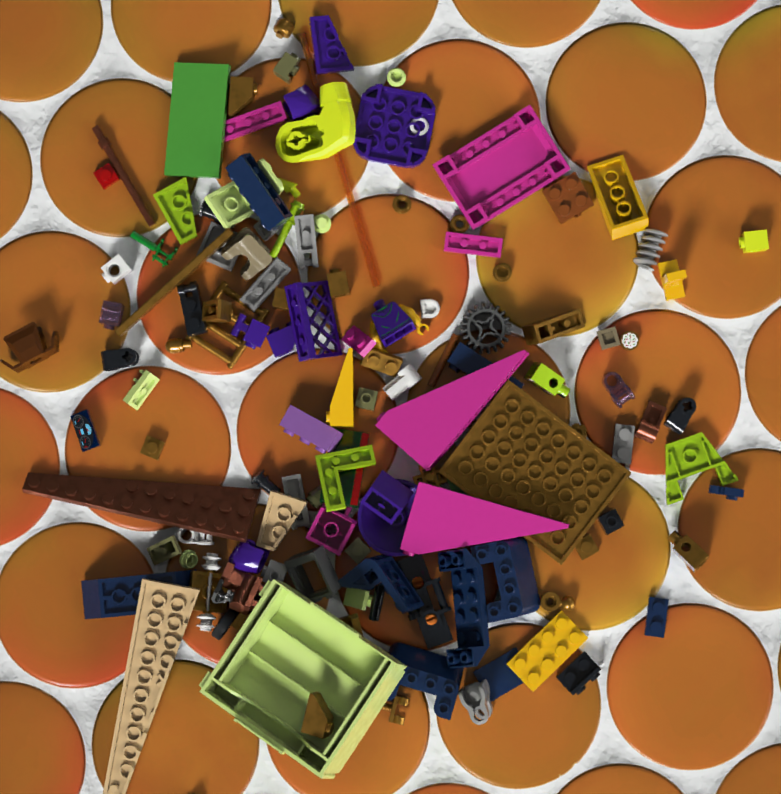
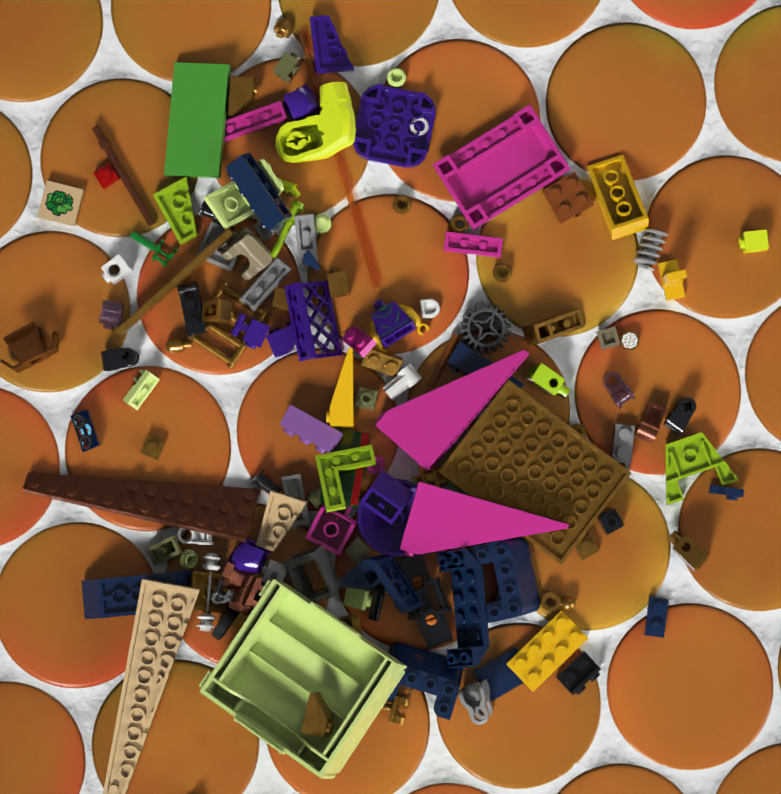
none -> tan tile [37,181,84,227]
none -> dark blue slope [302,249,321,270]
none -> dark pink plate [366,455,385,474]

